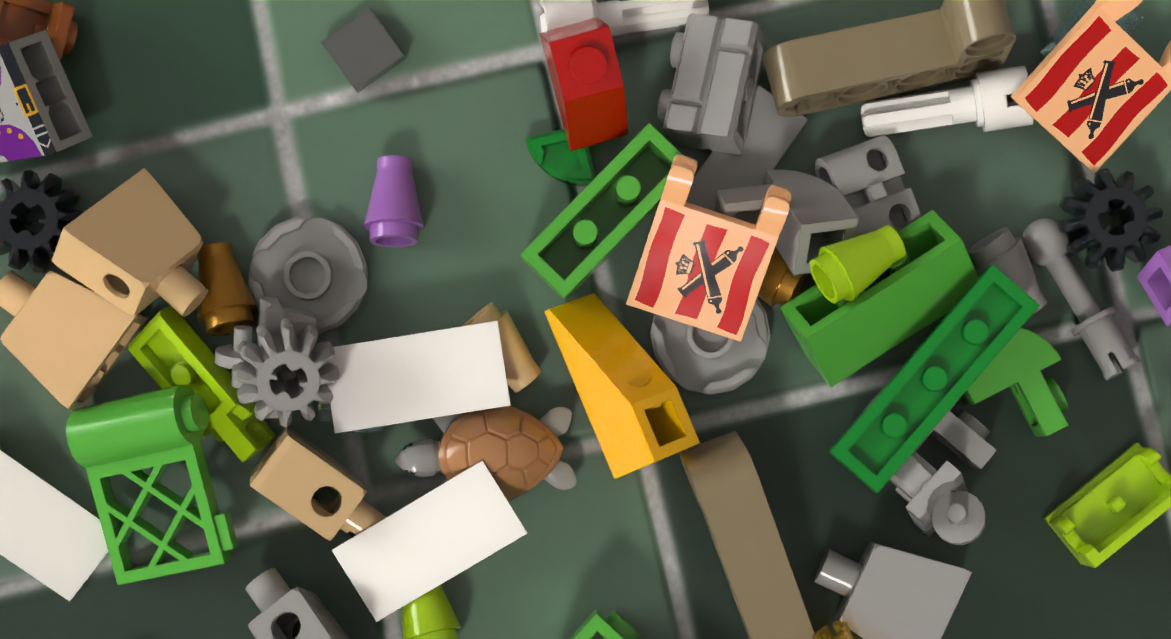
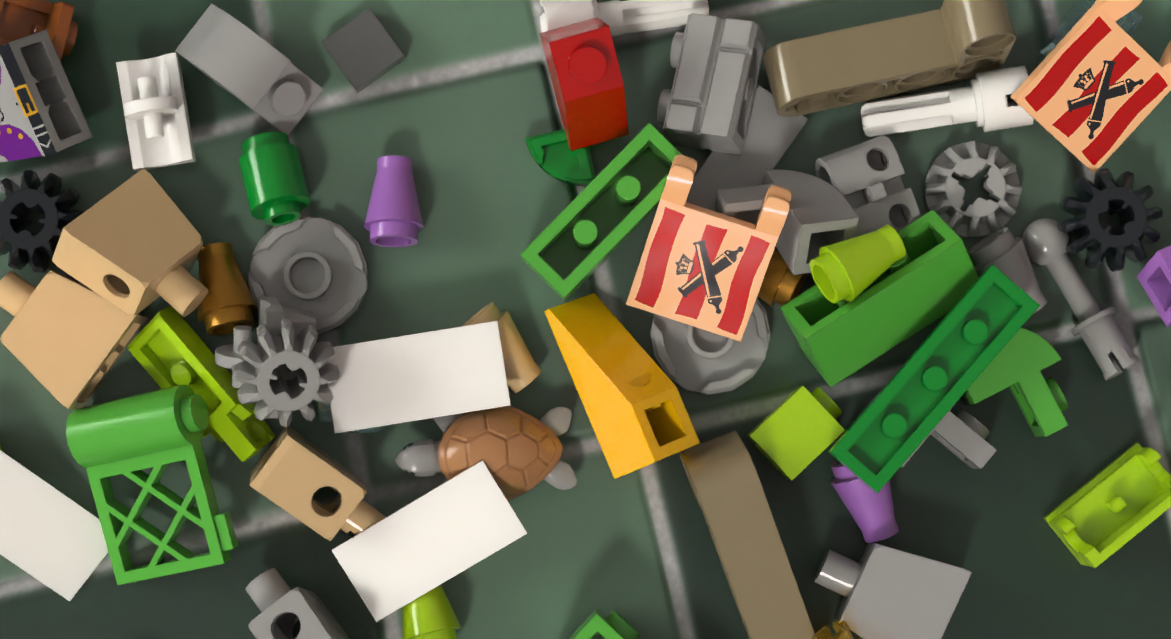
light grey hips [890,451,986,545] -> none
none -> white hips [116,52,196,171]
none -> light grey brick [175,3,324,135]
none -> green brick [238,132,310,226]
none -> lime brick [746,386,845,481]
none -> medium lavender cone [830,460,899,543]
none -> light grey gear [925,140,1023,237]

